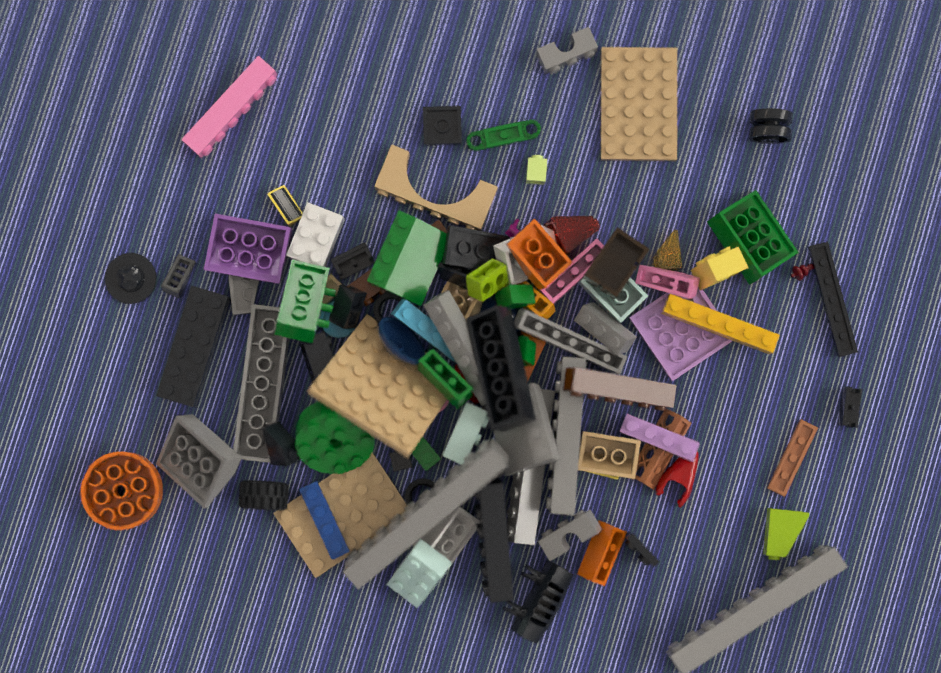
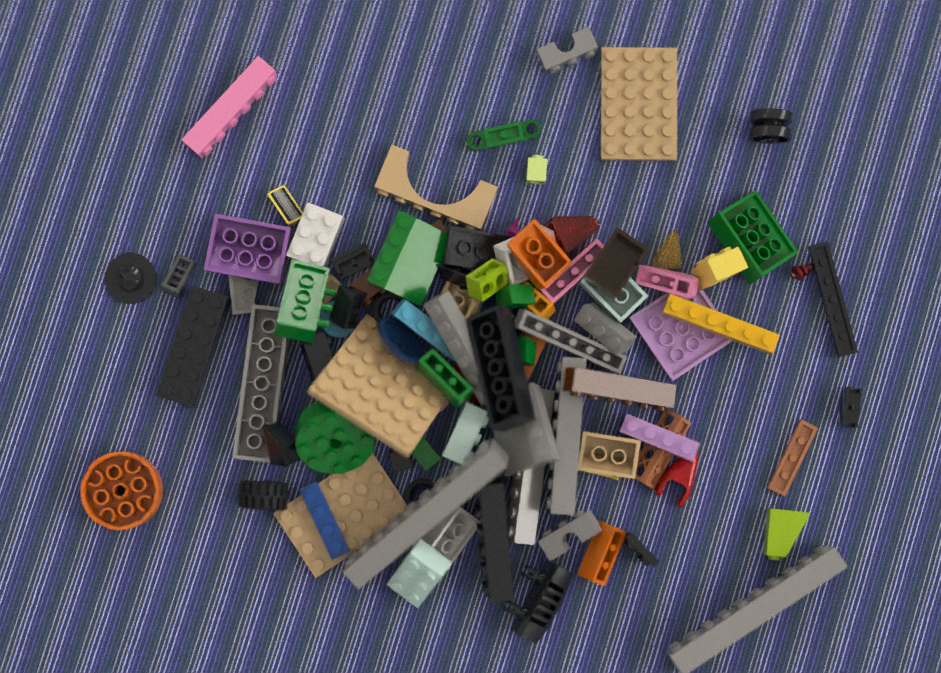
light grey slope [156,414,242,508] -> none
black plate [423,106,462,146] -> none

